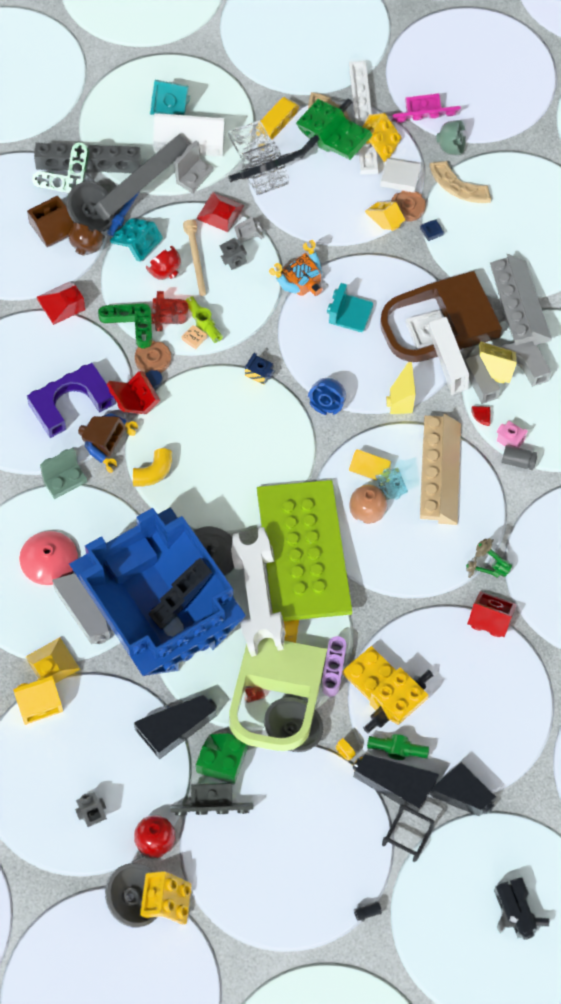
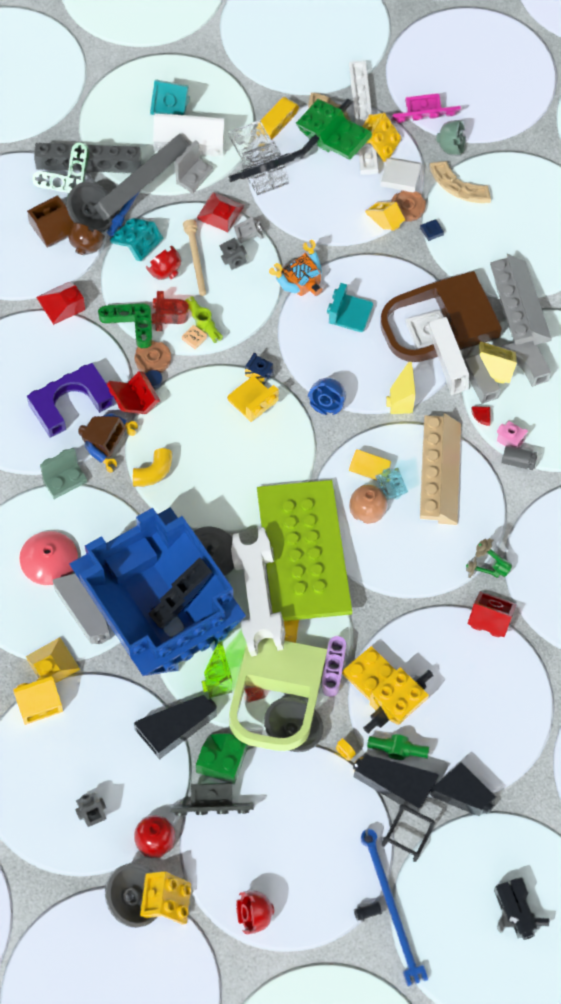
none -> clear neon green slope [201,641,232,698]
none -> yellow bracket [227,377,279,422]
none -> red cylinder [236,890,274,935]
none -> blue hinge [360,829,428,987]

